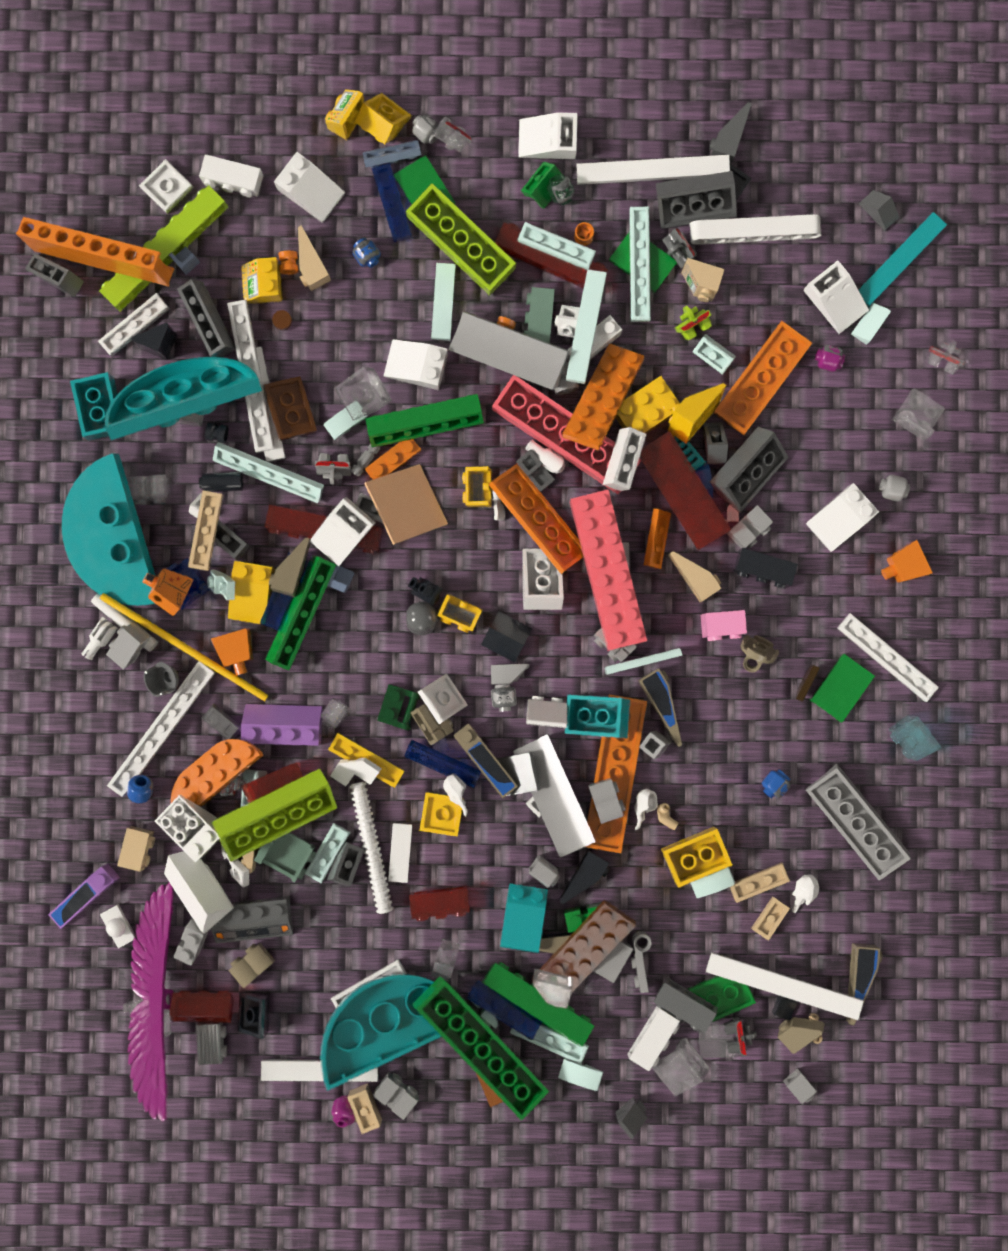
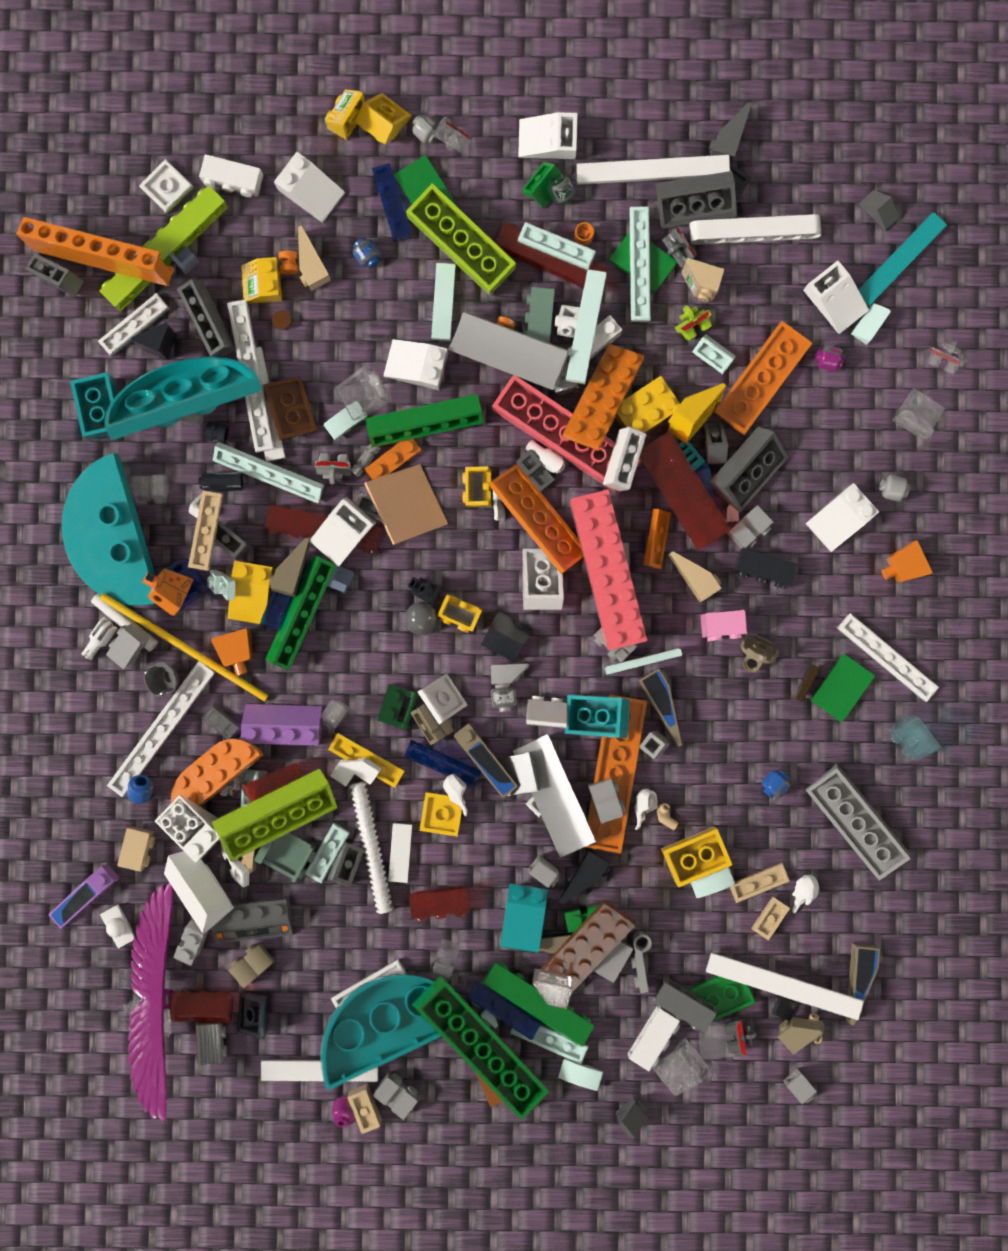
sand blue plate [363,140,421,168] -> none

